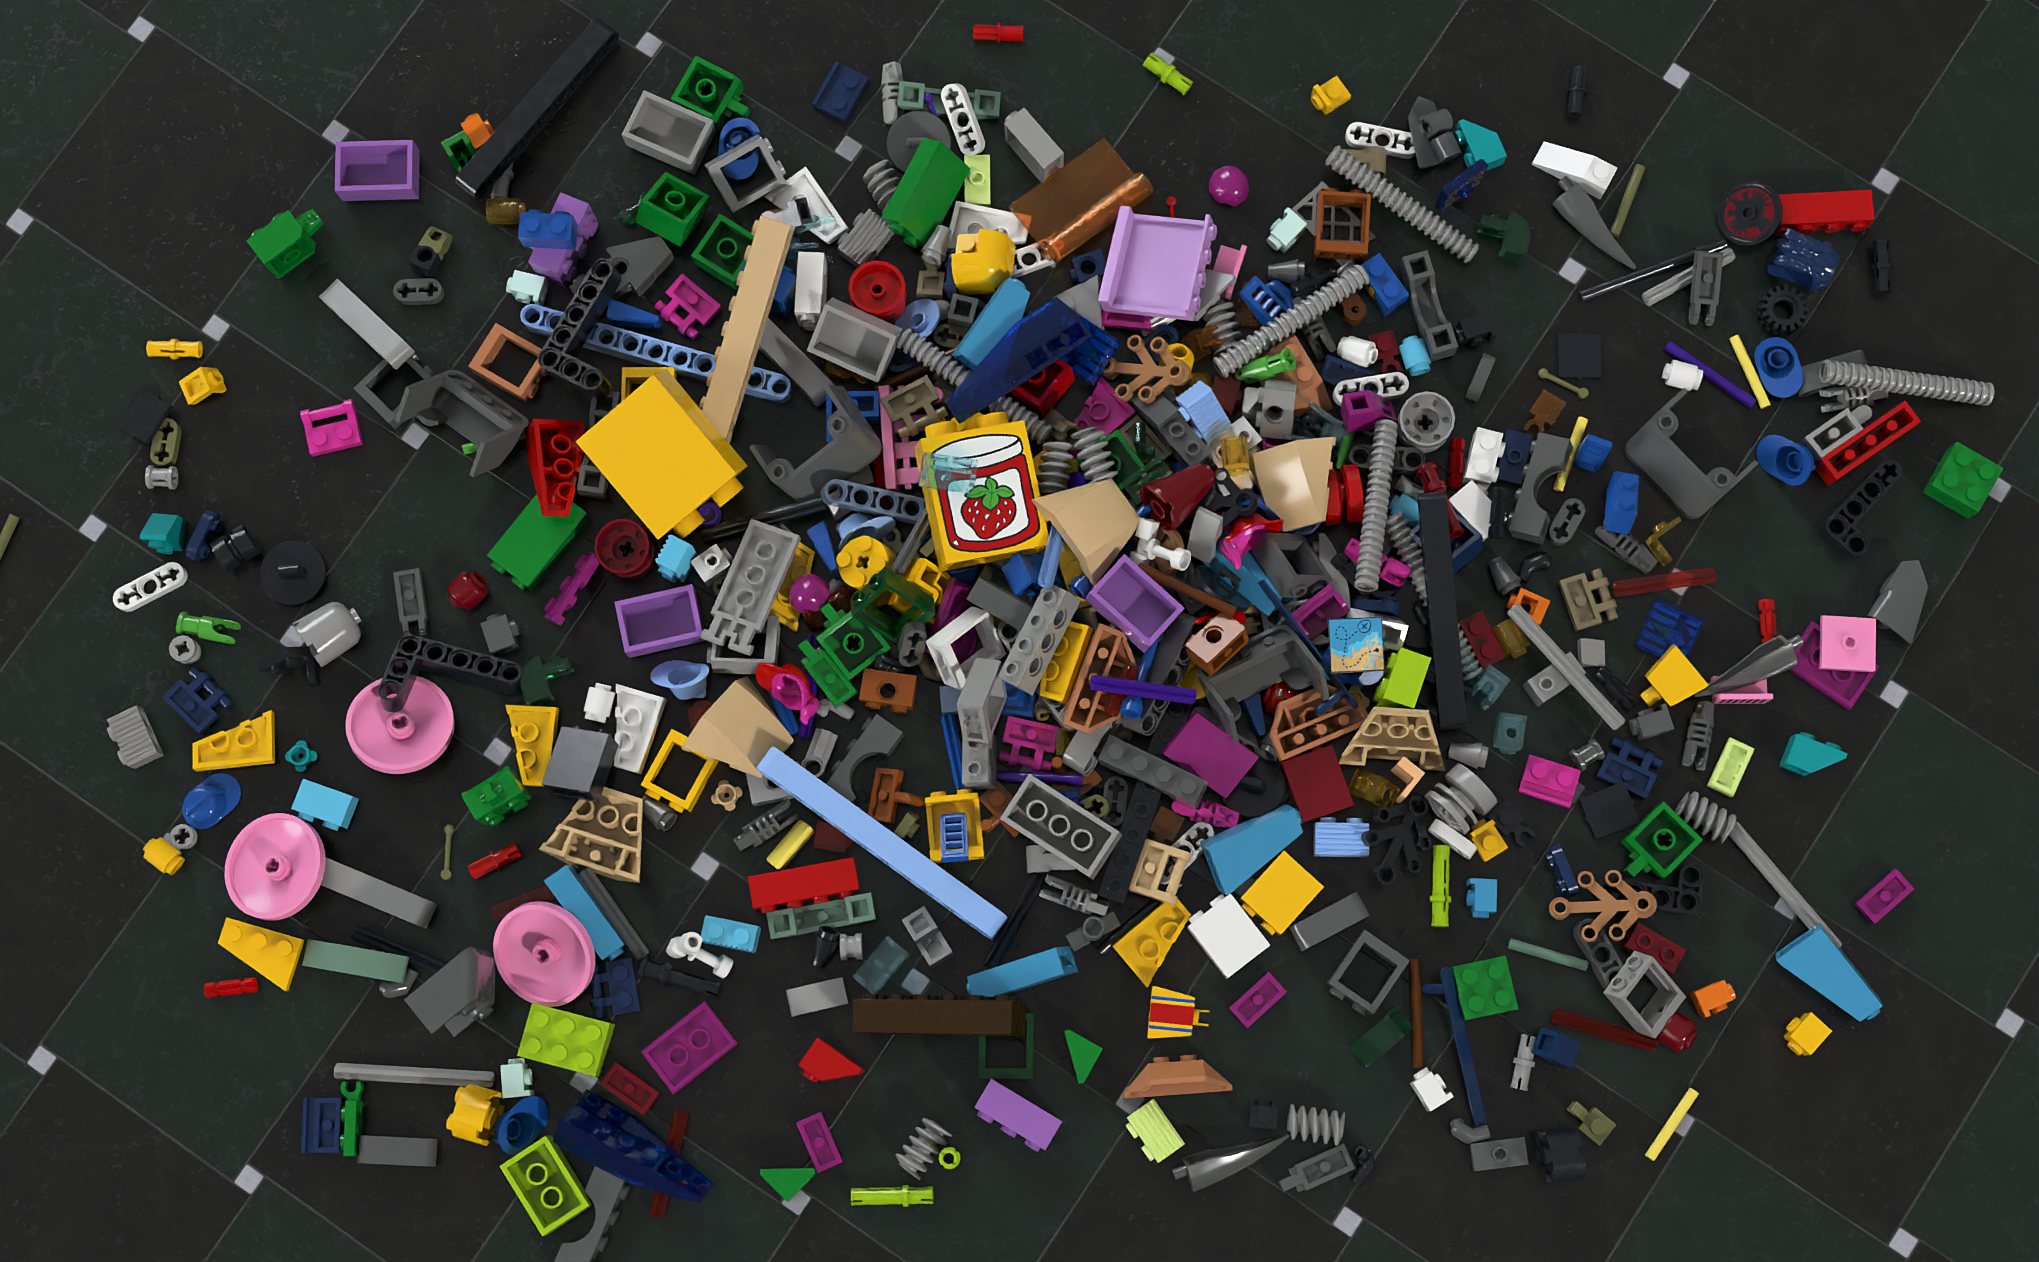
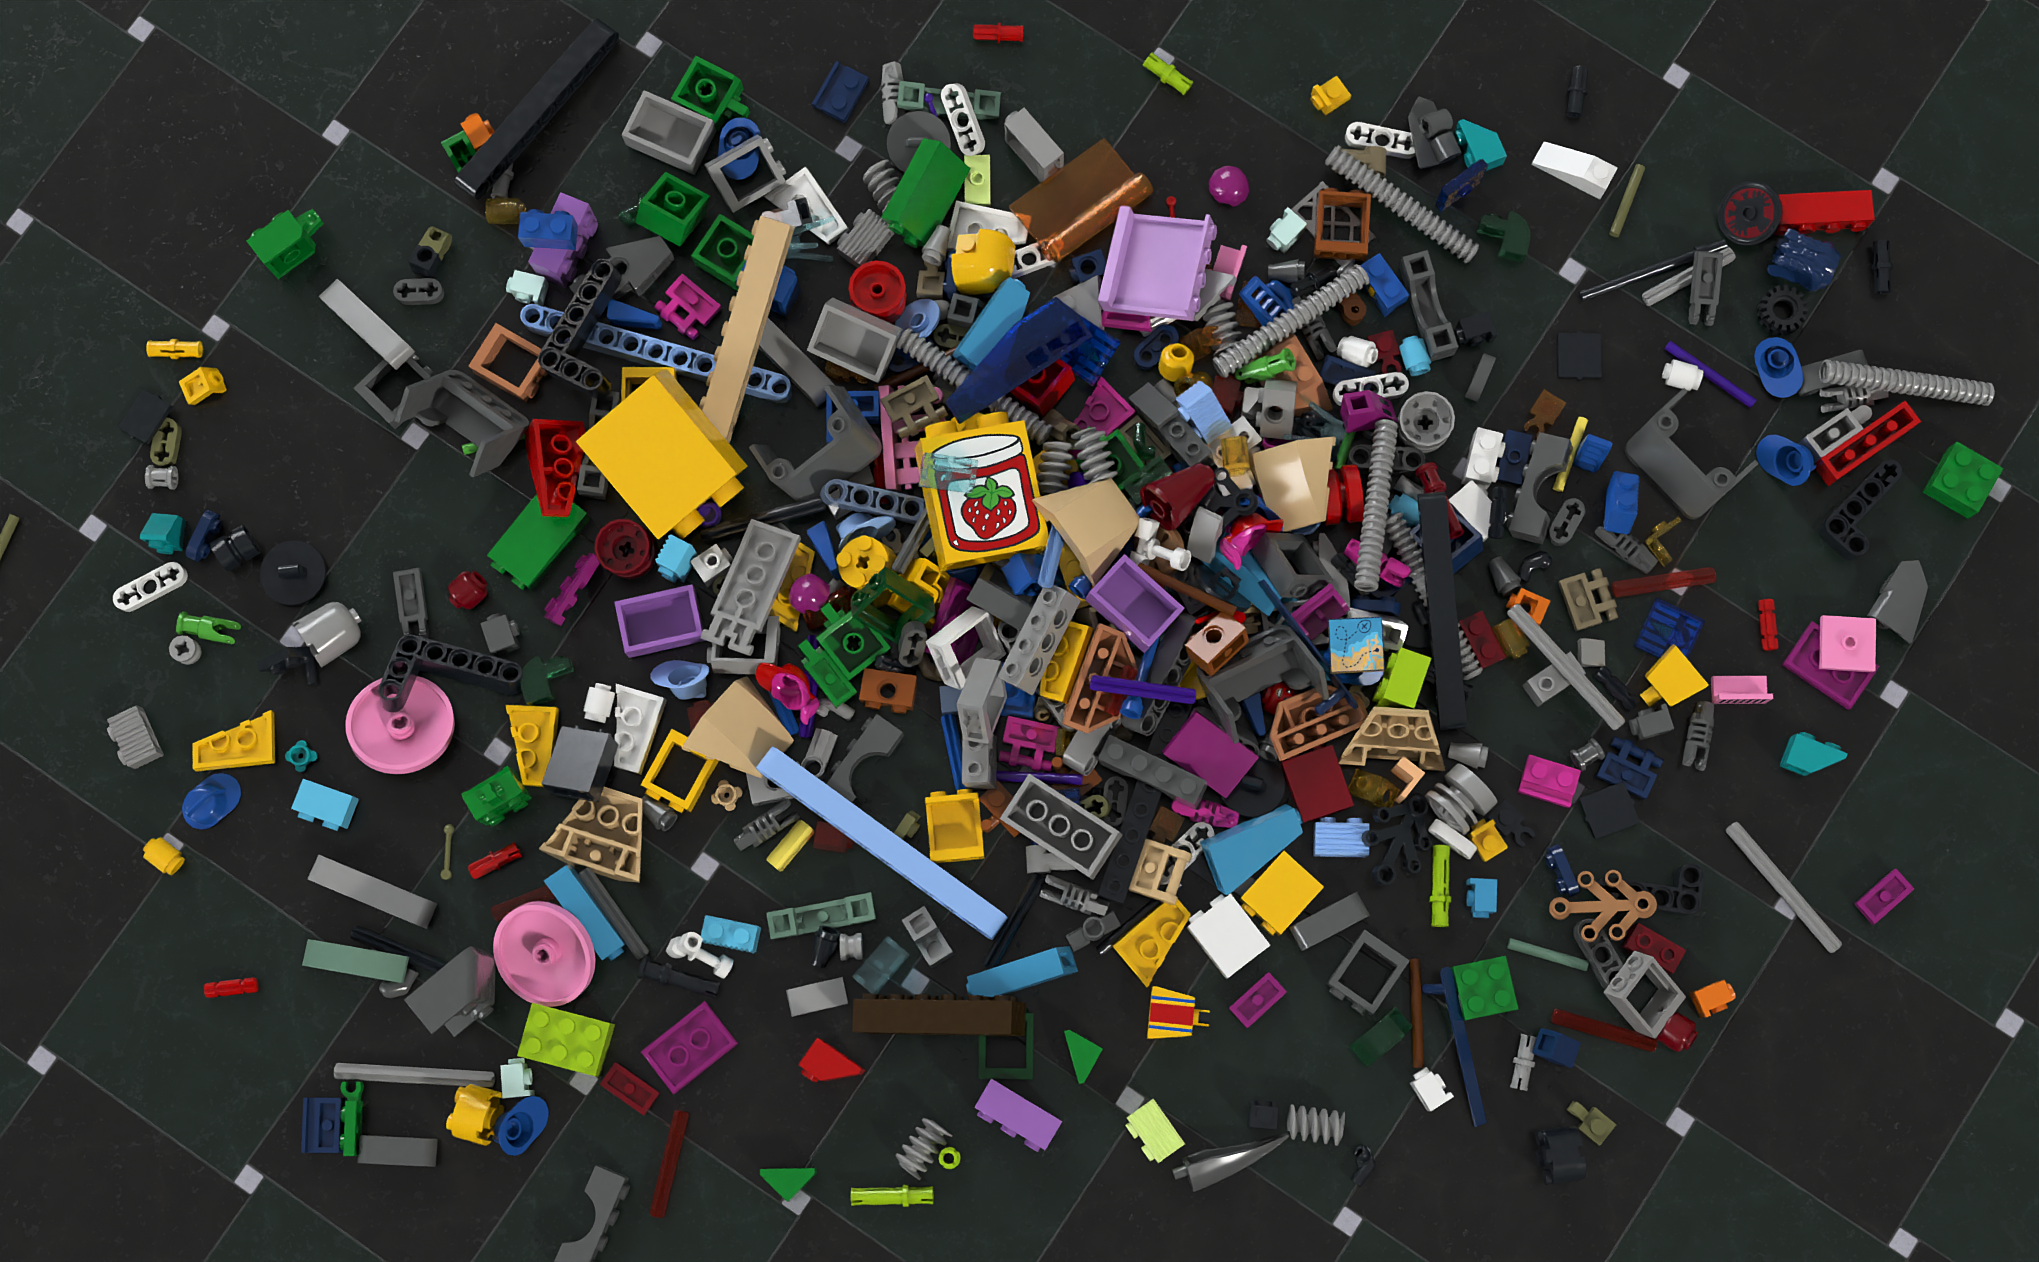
dark blue plate [162,666,233,735] -> none
light grey bush [170,824,198,849] -> none
yellow wing [218,917,305,992] -> none
bright pink dish [225,813,326,920] -> none
dark pink plate [301,399,363,457] -> none
medium lavender piece [335,140,420,201] -> none
lime brick [499,1135,594,1236] -> none
clear blue wedge [552,1089,714,1203] -> none
dark blue plate [589,958,641,1019] -> none
red brick [748,857,861,914] -> none
white window [794,252,828,331] -> none
magenta plate [796,1112,843,1173] -> none
dark orange plate [868,767,925,824] -> none
blue slope [940,813,969,863] -> none
medium nougat plant [1098,335,1191,404] -> none
nougat wedge [1123,1055,1233,1099] -> none
dark grey hinge [1278,1143,1355,1192] -> none
red axle [1447,438,1465,489] -> none
dark grey arm [1450,1118,1490,1144] -> none
dark grey plate [1469,1137,1529,1171] -> none
clear light blue hinge [1470,664,1511,711] -> none
clear light blue brick [1493,712,1527,754] -> none
olive hinge [1538,368,1589,399] -> none
dark grey piece [1552,176,1636,270] -> none
green hinge [1621,801,1703,880] -> none
light yellow bar [1645,1088,1699,1161] -> none
light grey piece [1675,791,1736,844] -> none
dark grey piece [1694,635,1803,697] -> none
yellowish green plate [1707,737,1754,797] -> none
light yellow bar [1729,335,1771,409] -> none
dark azure slope [1775,922,1883,1022] -> none
yellow brick [1784,1012,1832,1056] -> none

